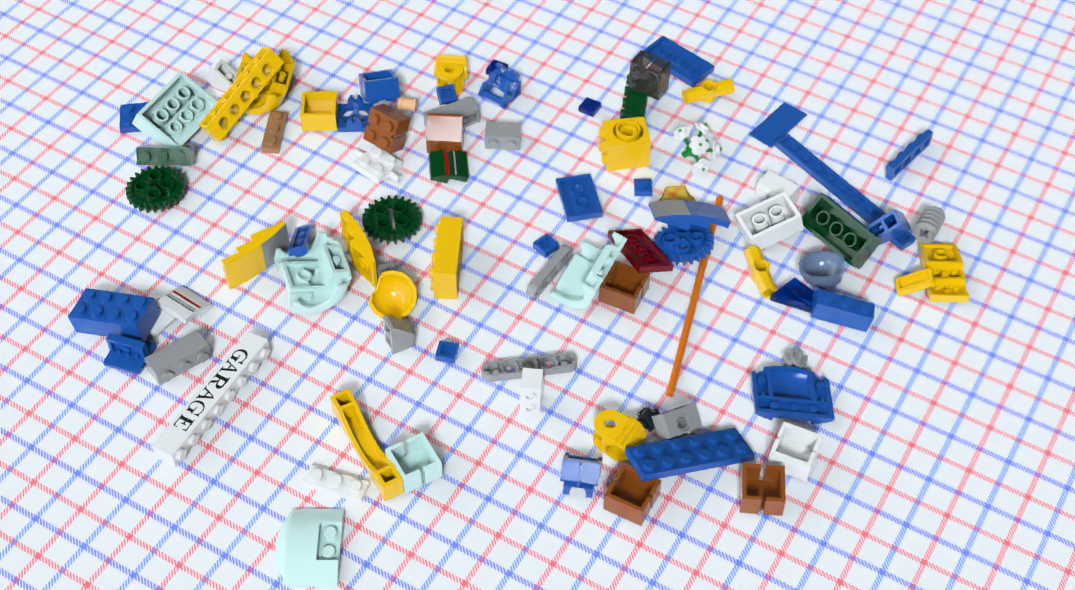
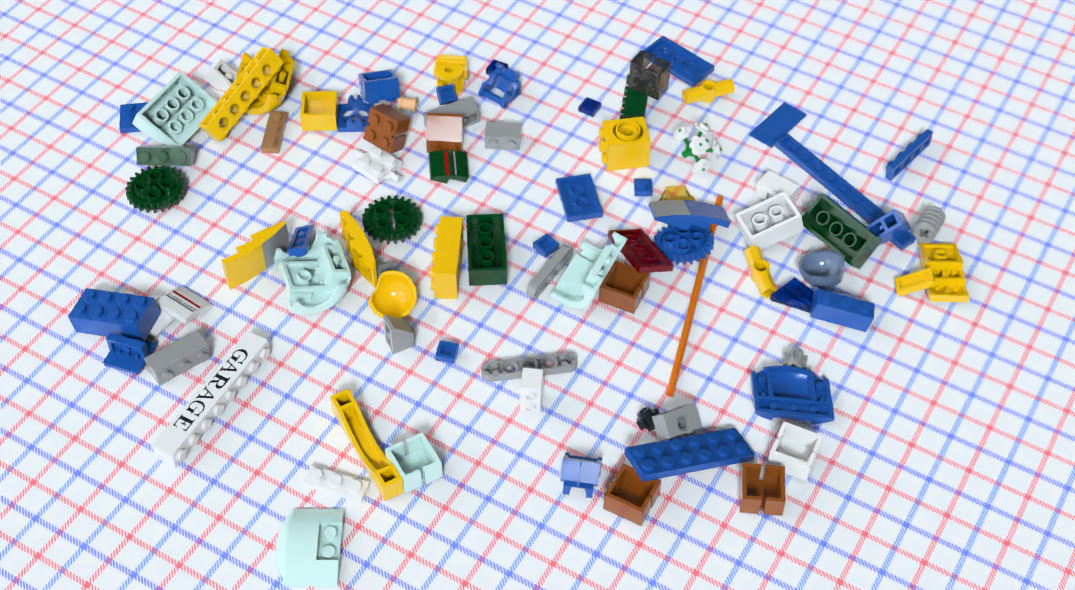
yellow piece [593,410,647,462] -> none
none -> dark green brick [466,213,507,286]

